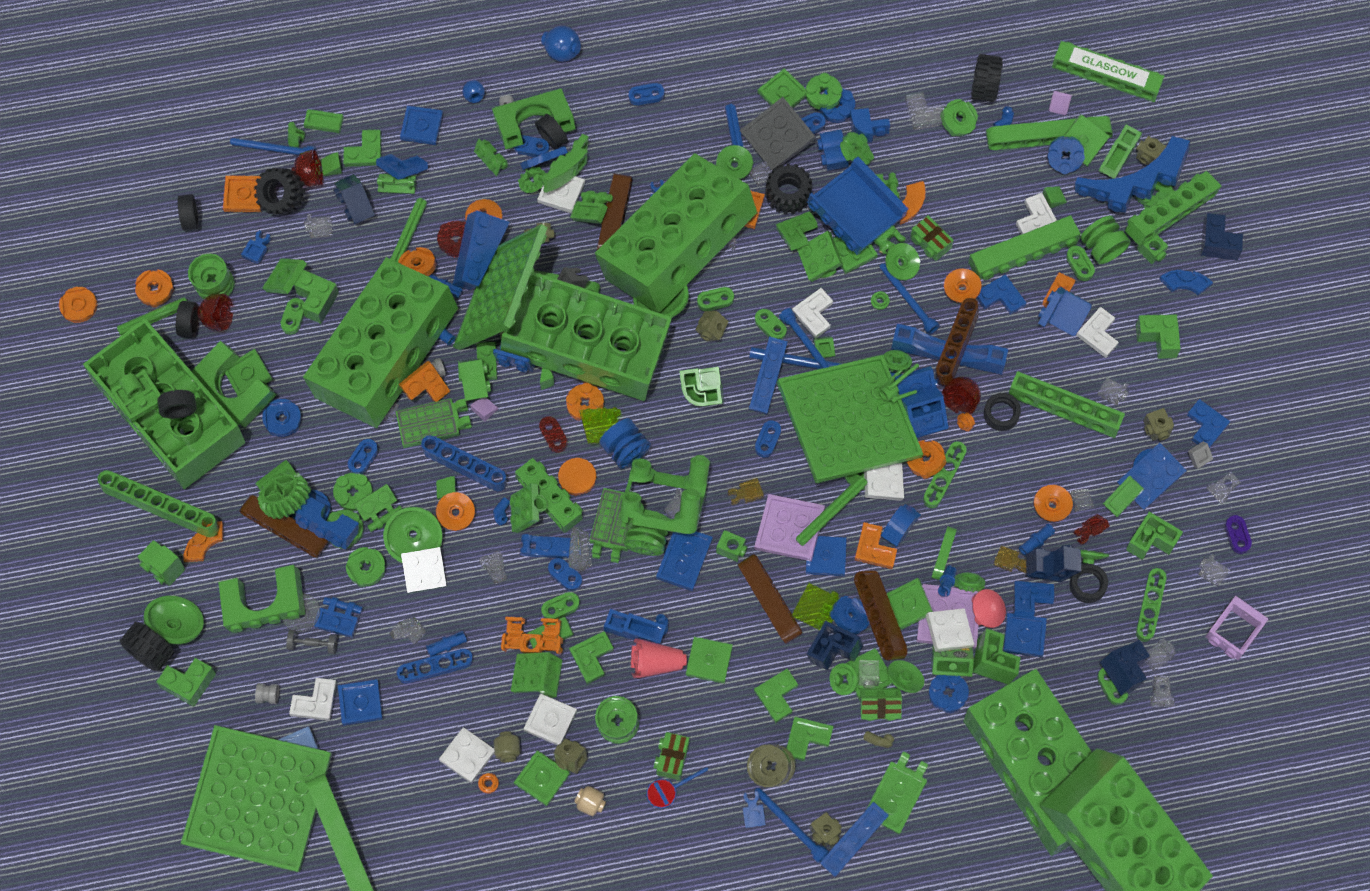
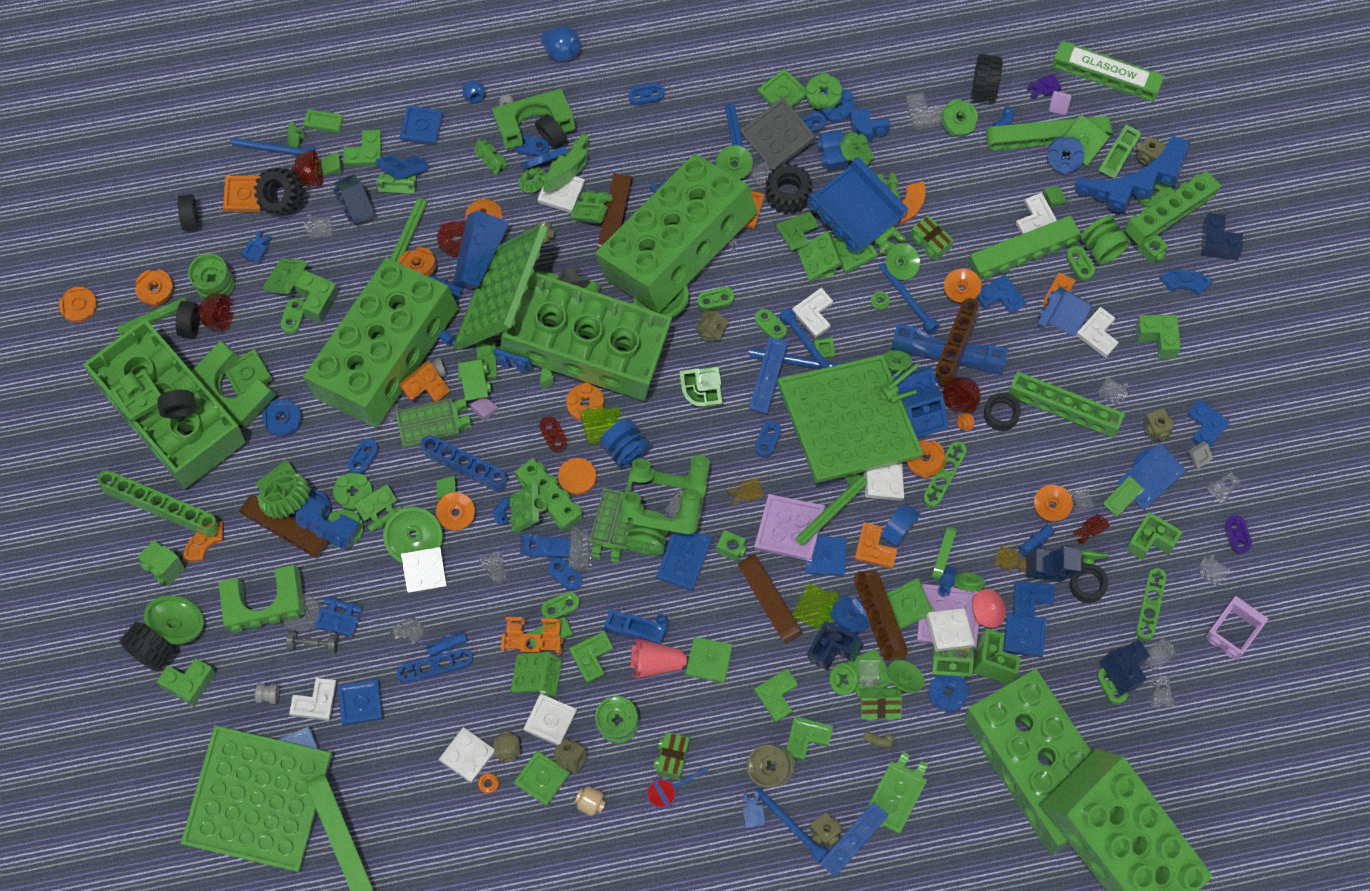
bright green plate [346,547,386,587] -> none
none -> dark purple plate [1027,74,1062,99]

